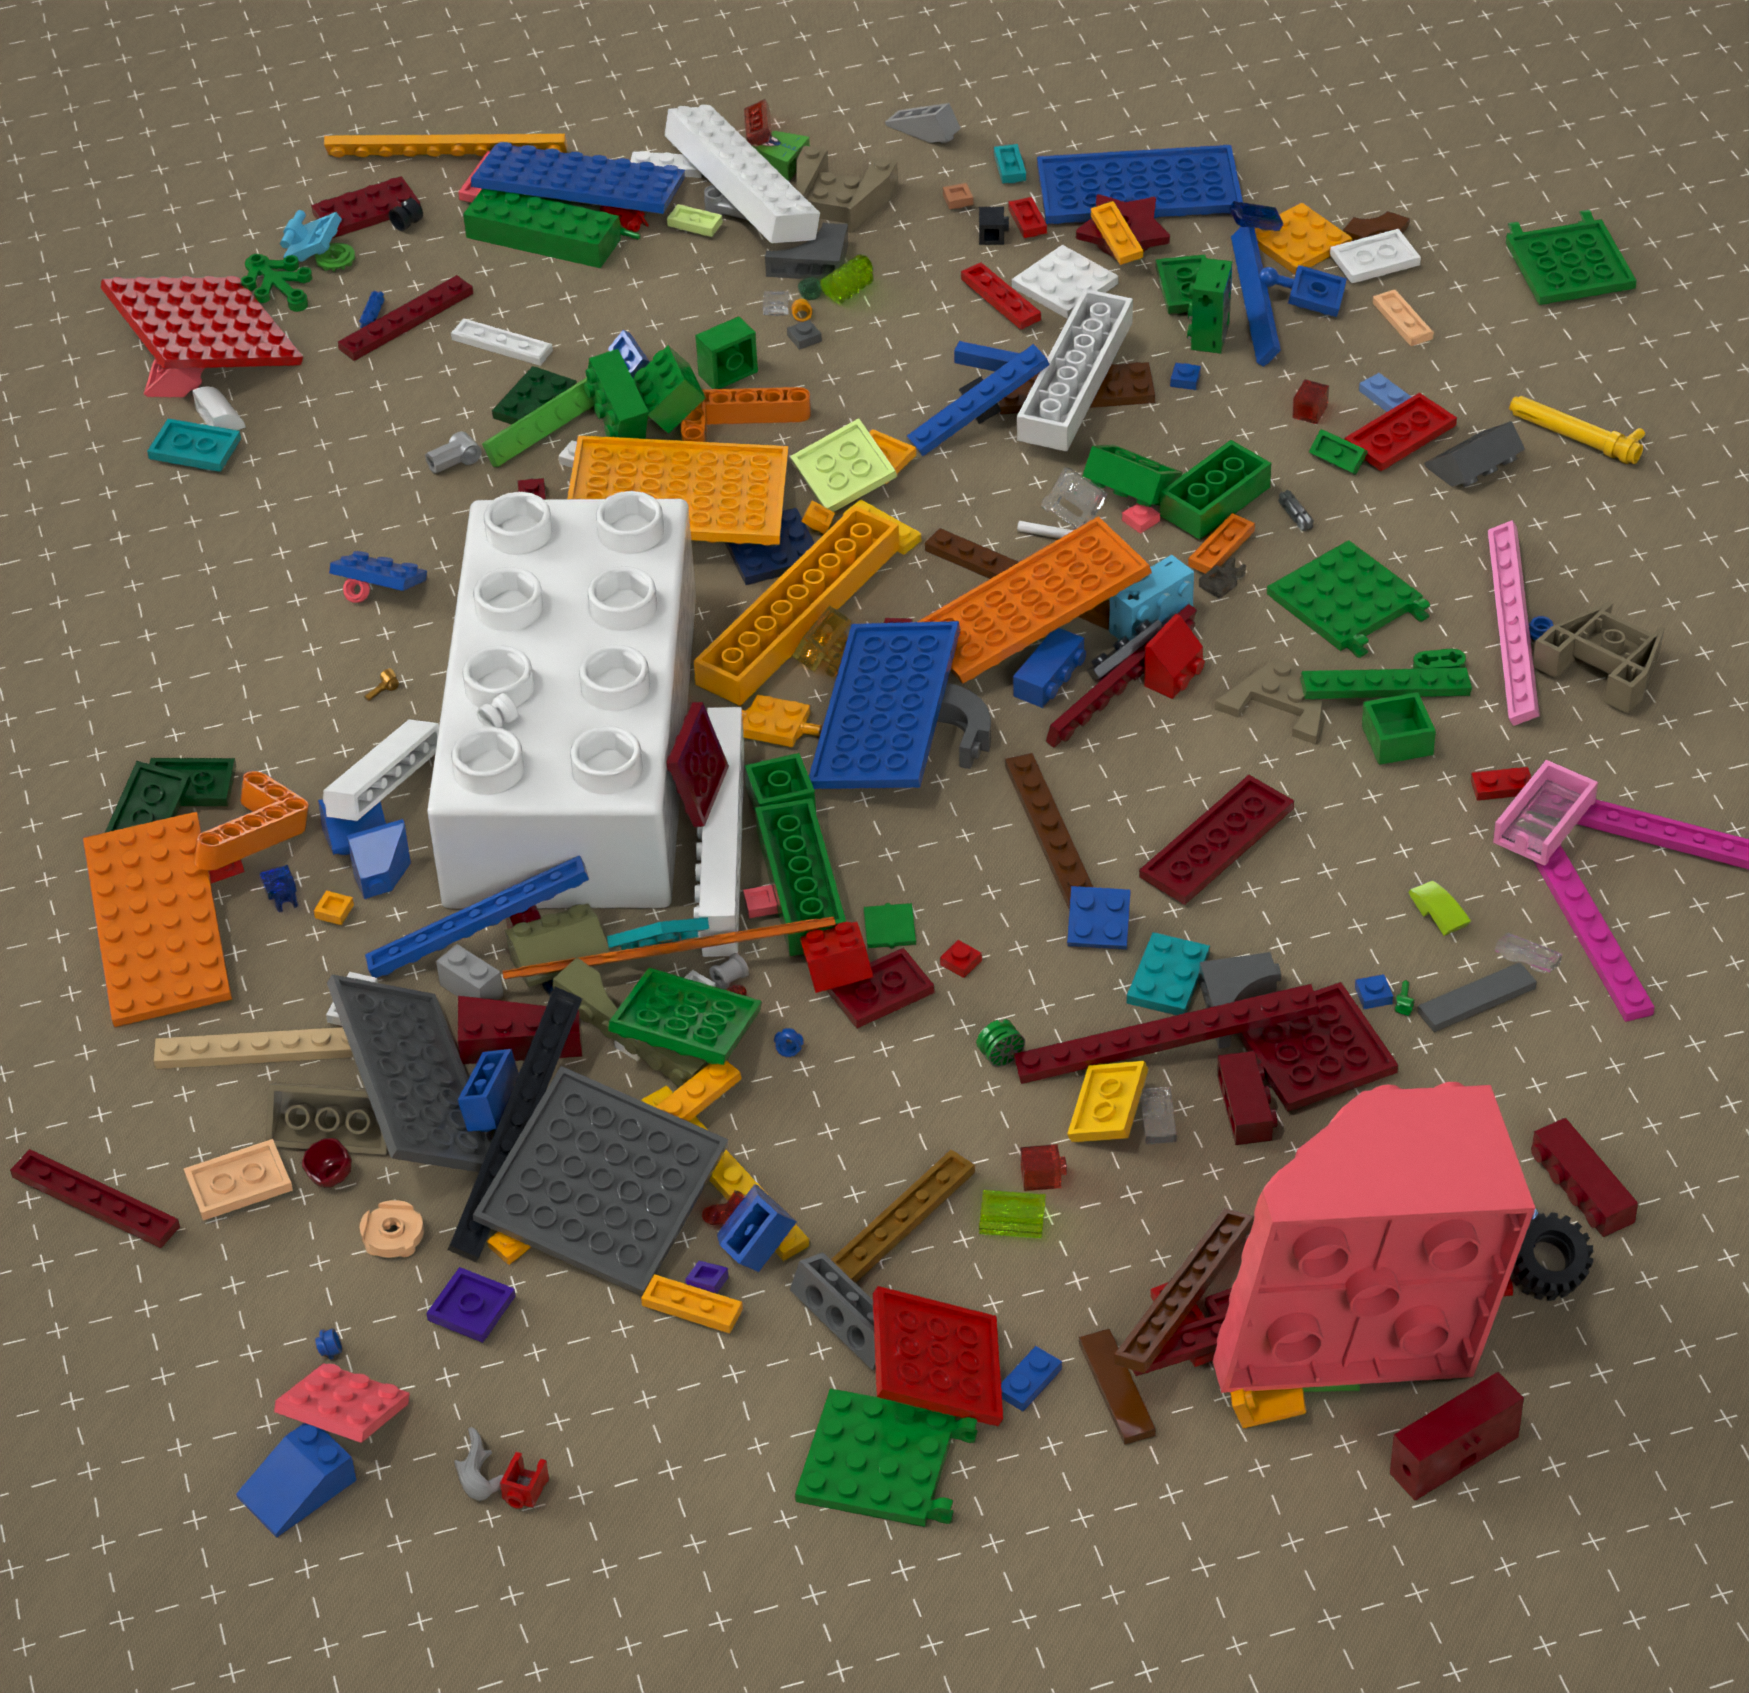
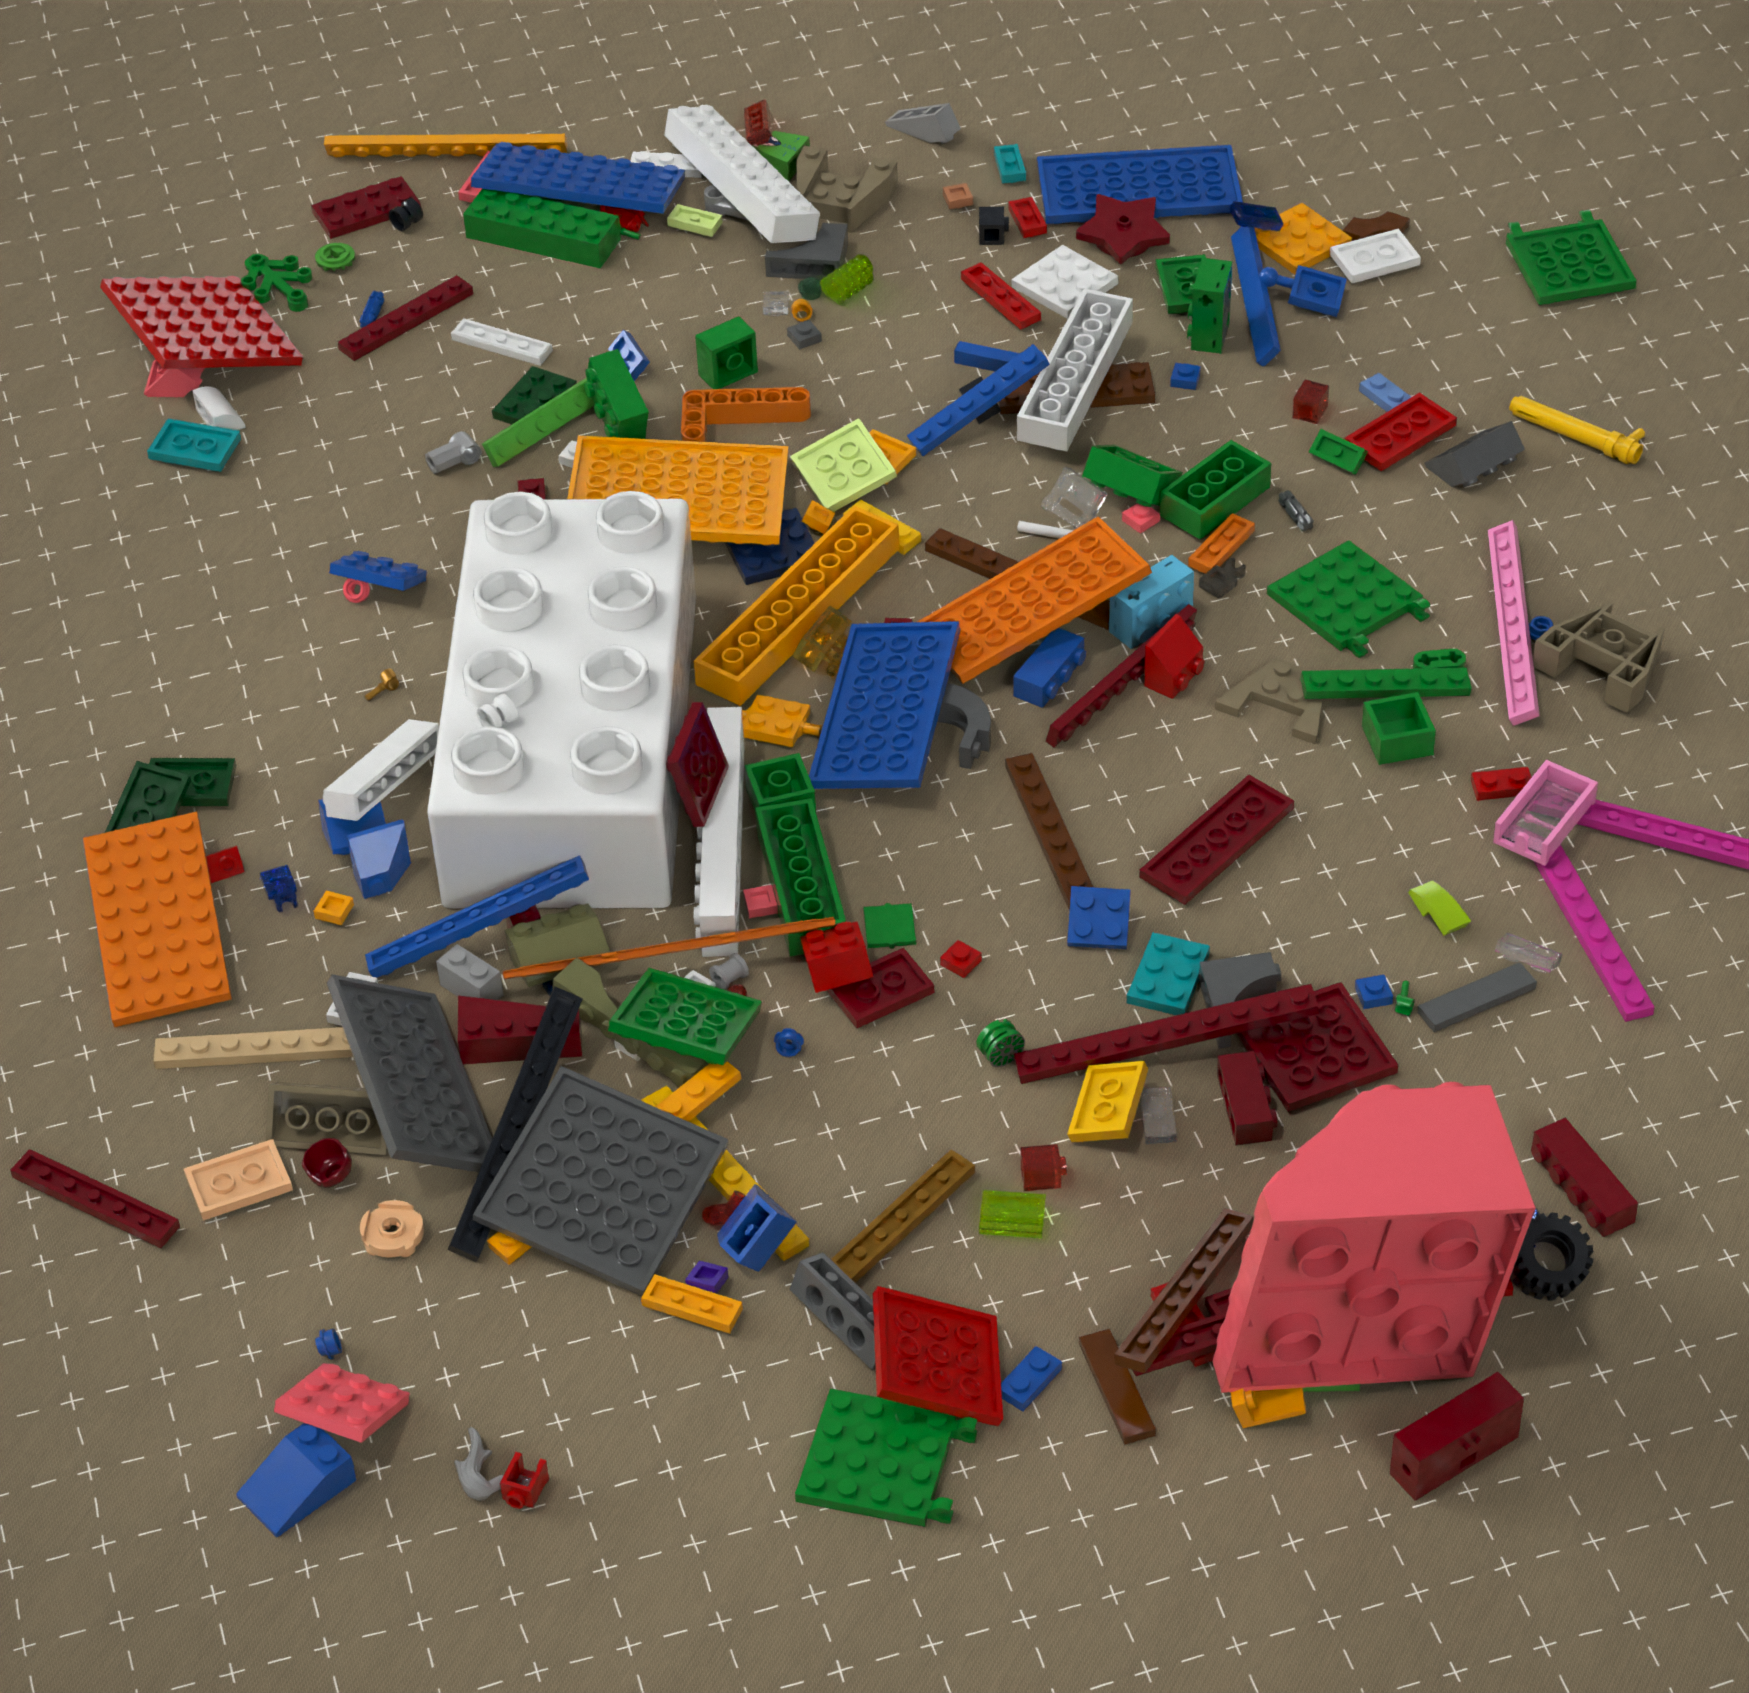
orange beam [194,771,309,870] -> none
medium azure plate [280,210,342,262] -> none
dark purple plate [427,1267,516,1343] -> none
blue brick [458,1049,519,1132] -> none
teal plate [607,917,710,950] -> none
green brick [633,345,706,434] -> none
black plate [1087,619,1164,679] -> none
light orange plate [1090,201,1143,265] -> none
light nougat tile [1373,289,1434,346] -> none

